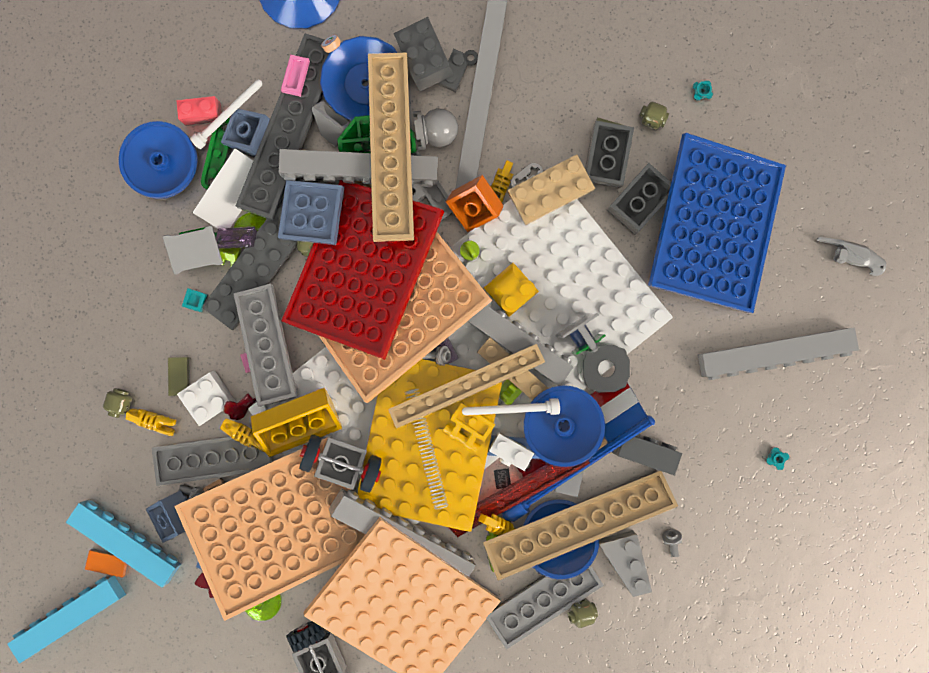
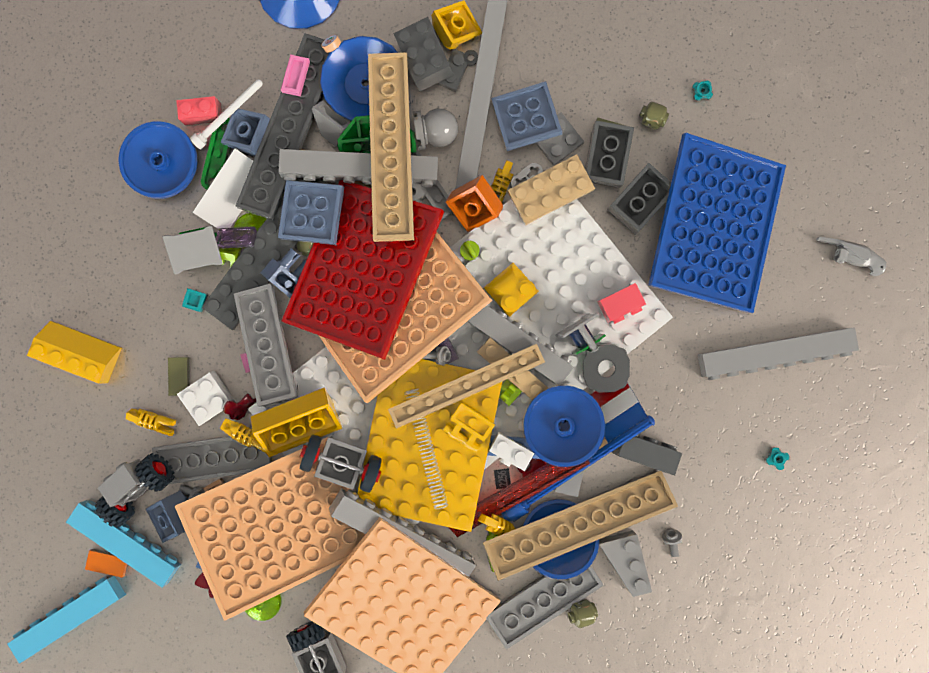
olive head [103,388,132,418] -> none
white piece [462,398,560,415] -> none
none -> yellow slope [27,321,122,384]
none -> brick [95,453,175,527]
none -> sand blue brick [260,248,306,298]
none -> yellow slope [431,0,482,49]
none -> sand blue plate [491,81,562,151]
none -> light grey plate [536,112,584,166]
none -> coral piece [597,283,646,324]

